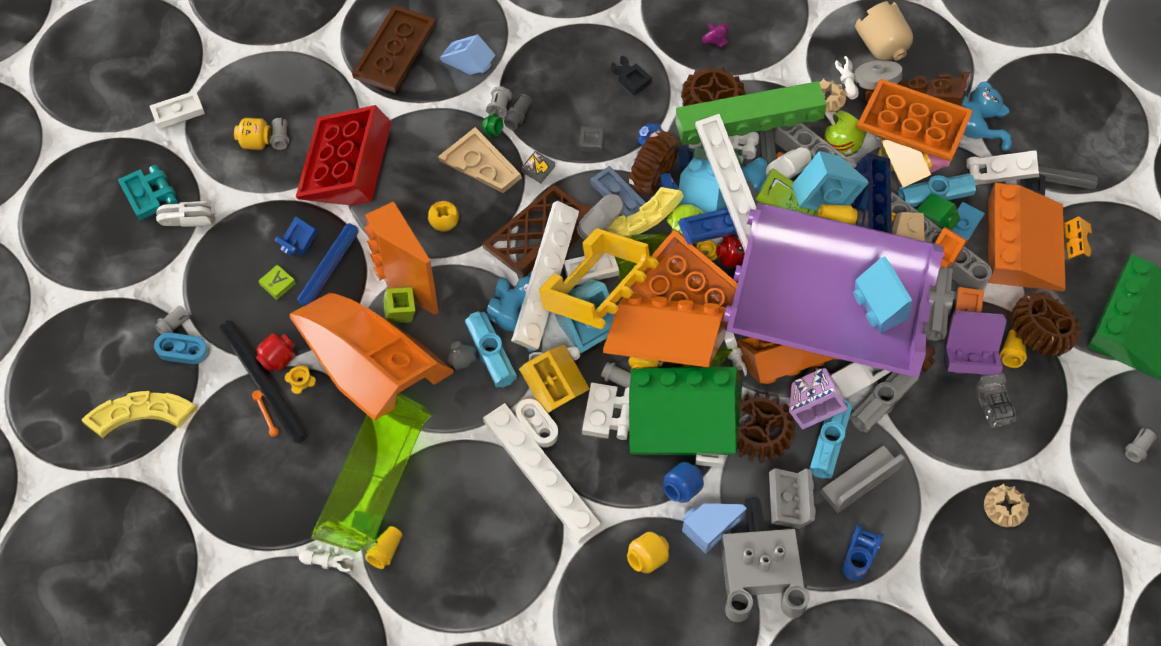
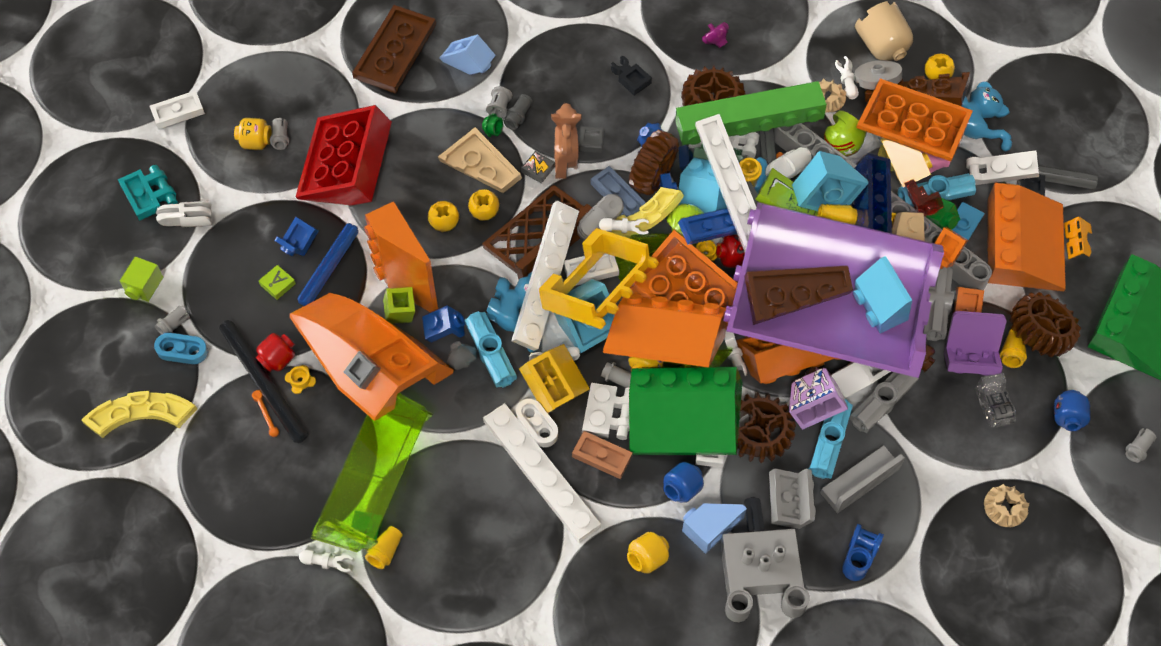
none -> lime brick [120,257,164,302]
none -> tile [343,351,381,390]
none -> blue bracket [422,305,465,342]
none -> yellow piece [468,189,500,220]
none -> nougat animal [551,103,582,179]
none -> nougat plate [572,431,632,479]
none -> white piece [599,218,649,235]
none -> yellow cone [739,158,762,187]
none -> reddish brown wing [744,266,853,325]
none -> clear red bracket [904,179,944,217]
none -> yellow piece [925,54,955,79]
none -> blue head [1054,390,1091,431]

